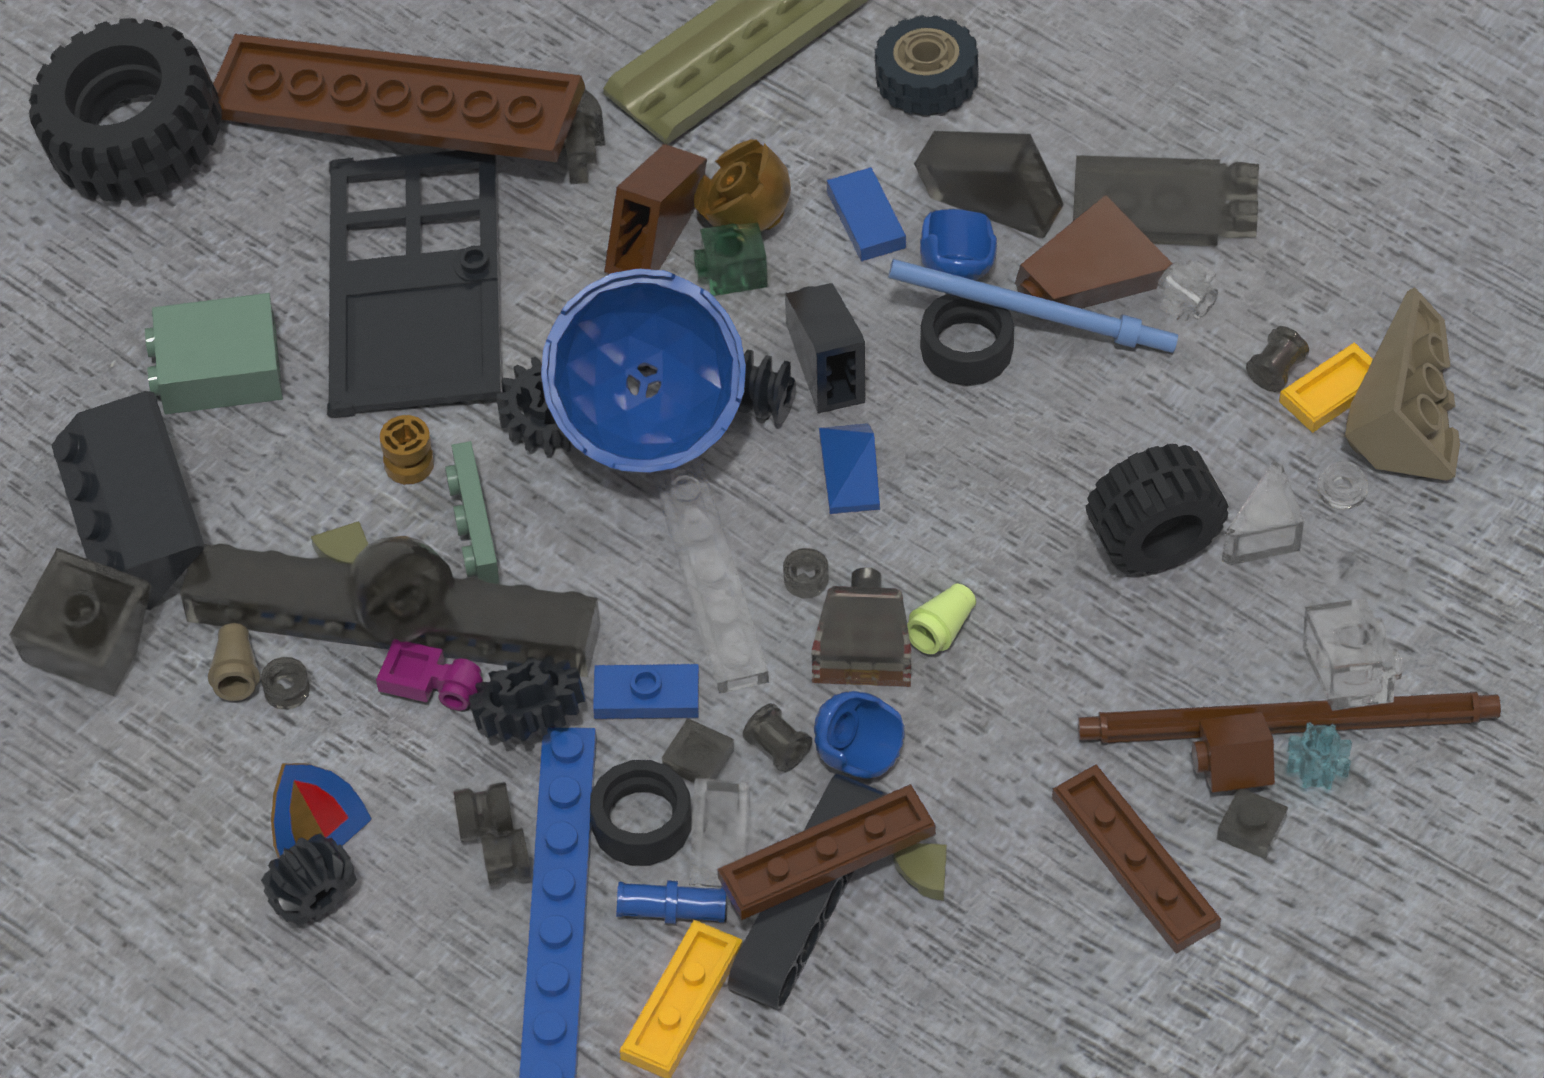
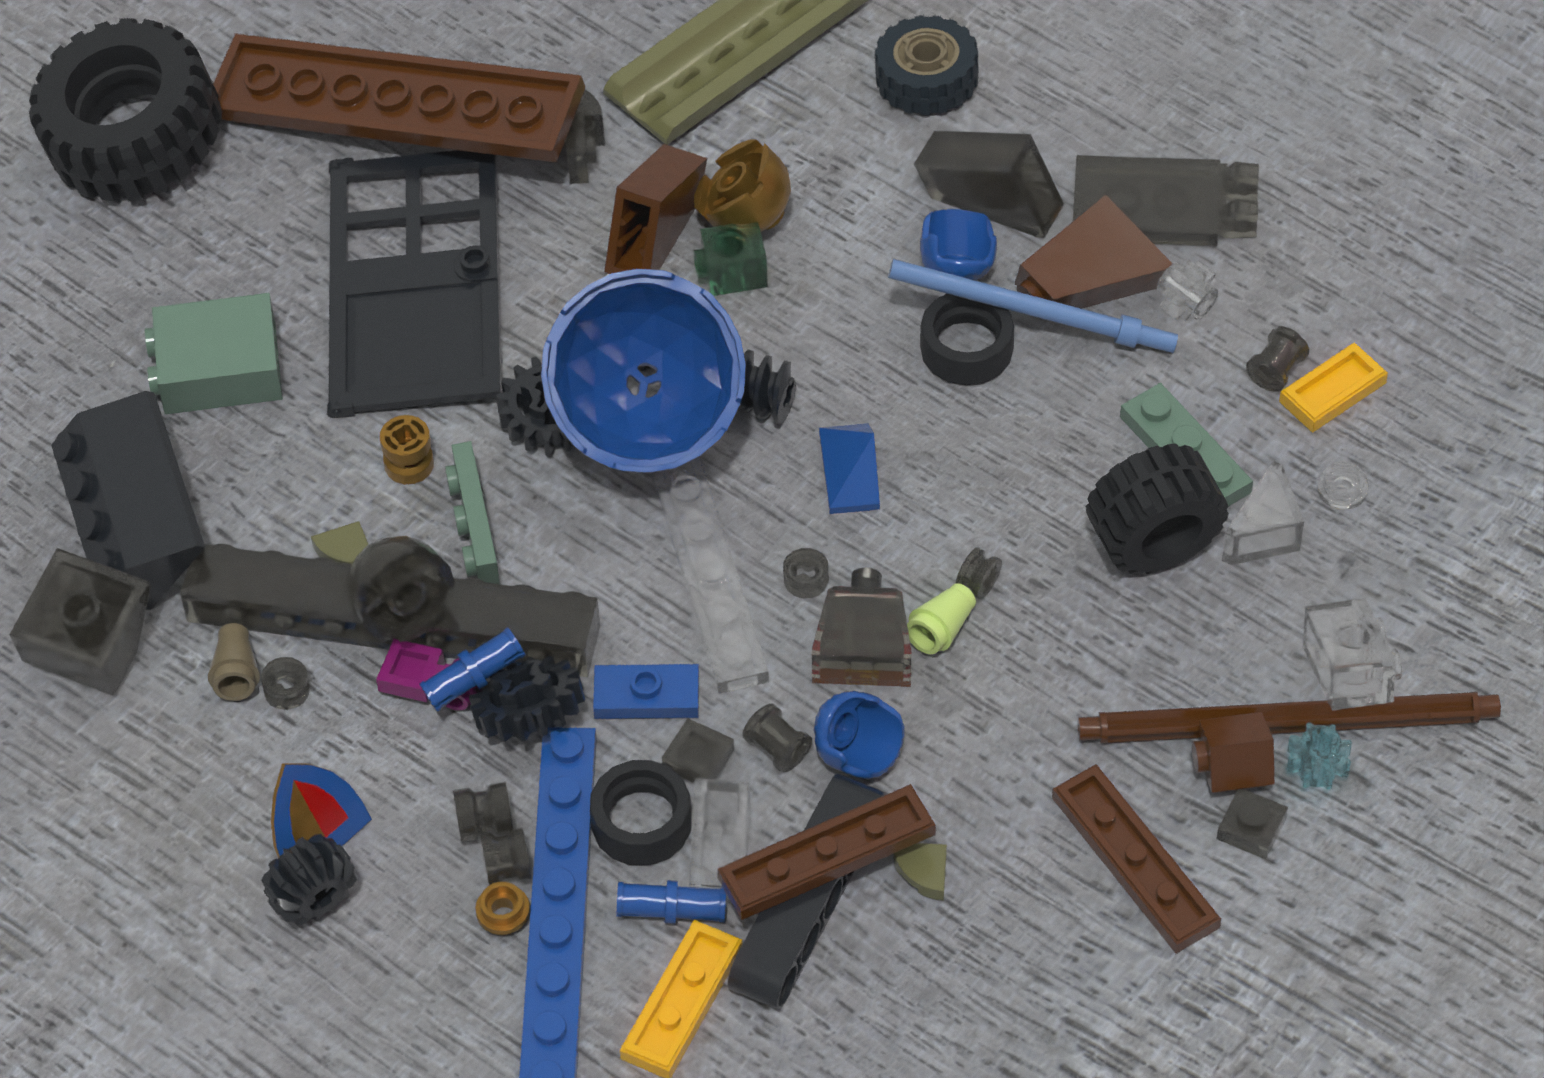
black slope [785,283,865,414] -> none
blue tile [827,167,906,262] -> none
dark tan wedge [1345,287,1460,481] -> none
none -> blue pin [419,627,526,712]
none -> pearl gold plate [475,882,530,935]
none -> clear smoke bush [956,547,1002,600]
none -> sand green plate [1120,382,1253,506]

